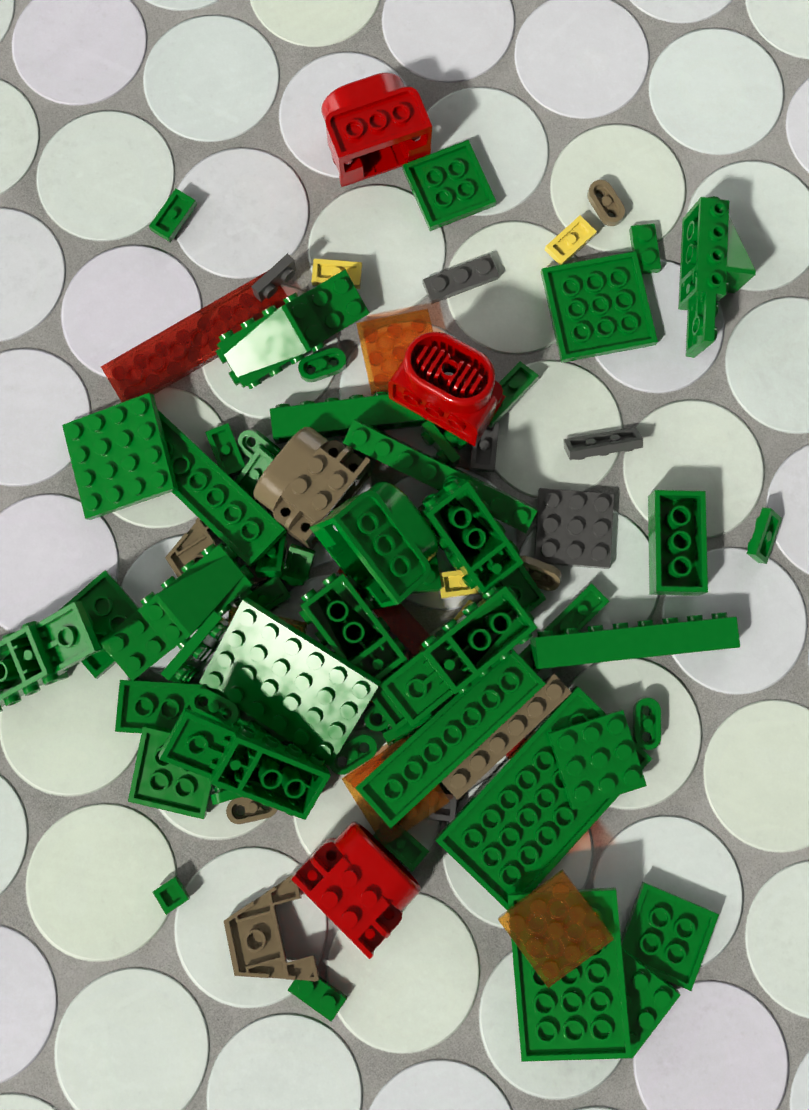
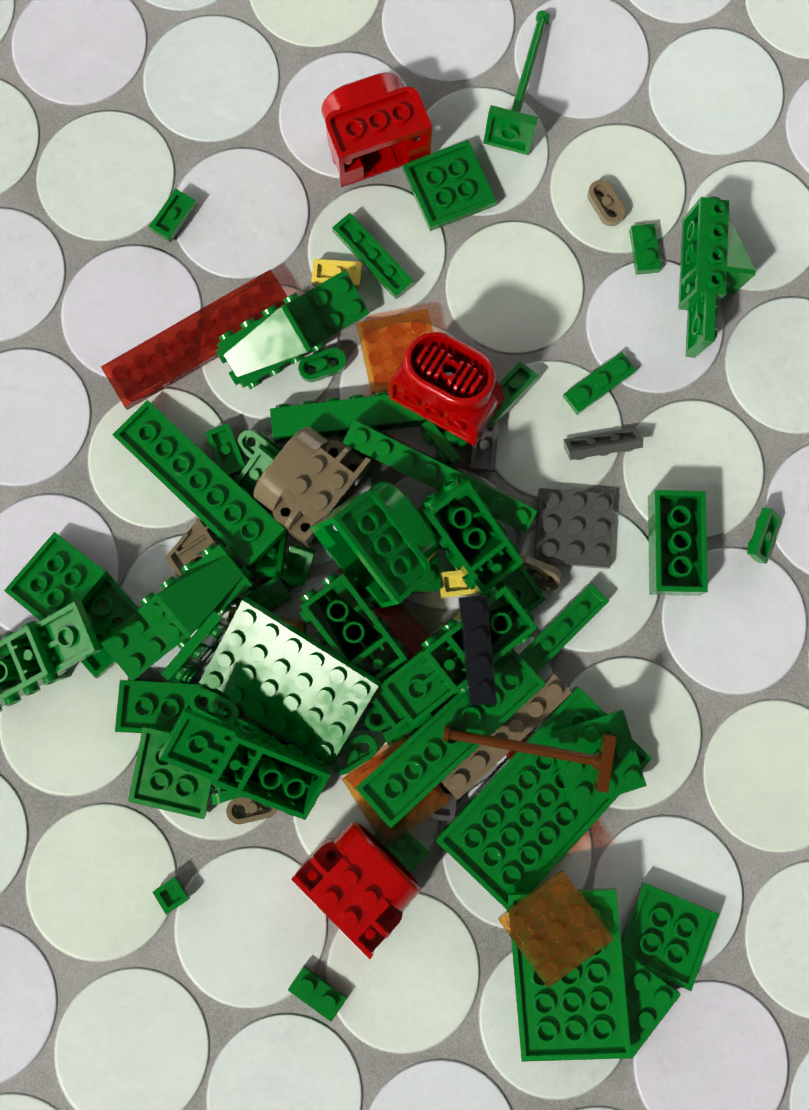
green plate [62,393,178,520] -> none
dark tan wing [224,875,320,981] -> none
dark grey plate [251,253,296,302] -> none
dark grey plate [423,254,499,304] -> none
green brick [530,612,740,669] -> none
green plate [541,251,658,363] -> none
light yellow plate [545,215,597,265] -> none
green plate [633,698,661,750] -> none
none -> green plate [4,532,110,621]
none -> green plate [332,213,414,299]
none -> reddish brown tile [443,725,617,793]
none -> black plate [459,595,497,706]
none -> green tile [483,10,550,155]
none -> green plate [562,352,637,415]

